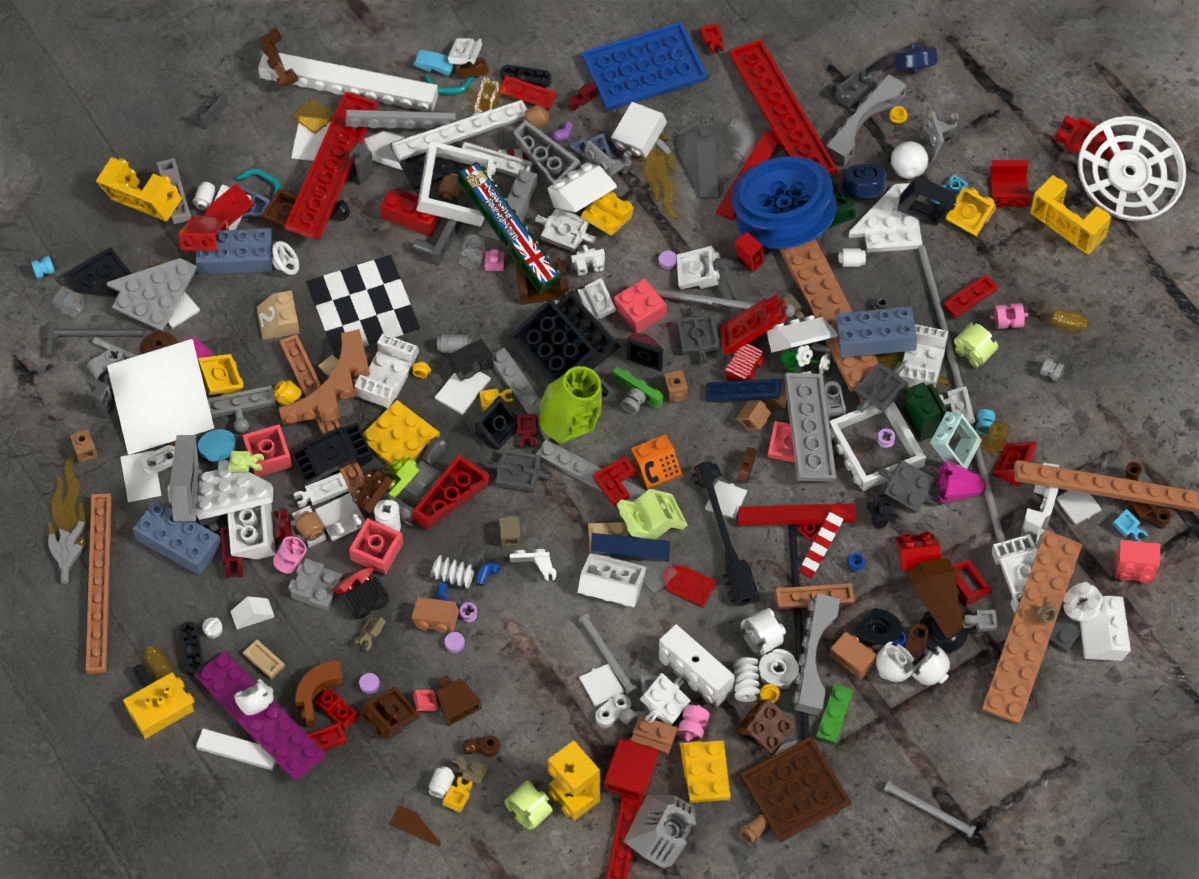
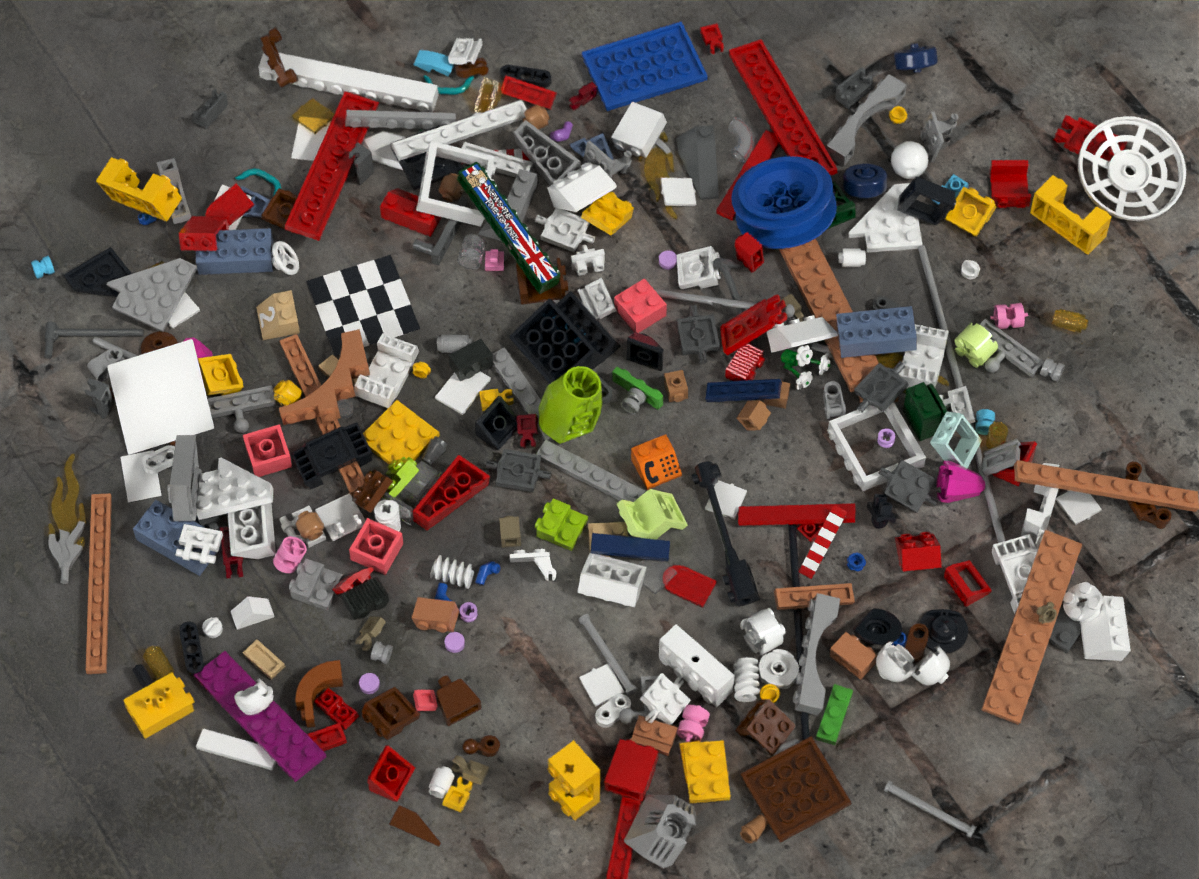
clear brick [52,286,84,319] -> none
medium nougat brick [70,429,98,463] -> none
white brick [193,182,216,210] -> none
medium azure tile [198,429,237,461] -> none
yellowish green plate [228,451,264,472] -> none
dark red plate [273,508,292,545] -> none
white plate [294,473,349,508] -> none
black tile [332,200,350,221] -> none
yellowish green brick [505,780,553,830] -> none
red plate [593,457,636,507] -> none
reddish brown piece [737,447,757,483] -> none
coral plate [768,421,795,462] -> none
light grey plate [784,373,836,481] -> none
reddish brown wedge [906,558,964,638] -> none
red plate [943,274,998,319] -> none
light grey plate [963,610,998,632] -> none
medium azure plate [1112,509,1148,542] -> none
coral brick [1114,540,1160,583] -> none
none -> blue arm [138,213,158,225]
none -> white plate [176,524,223,564]
none -> red slope [367,745,415,802]
none -> light grey wheel [371,641,393,664]
none -> lime plate [535,498,588,551]
none -> white piece [660,178,696,206]
none -> white tile [961,260,980,279]
none -> light grey plate [979,319,1044,377]
none -> light grey plate [982,438,1021,476]

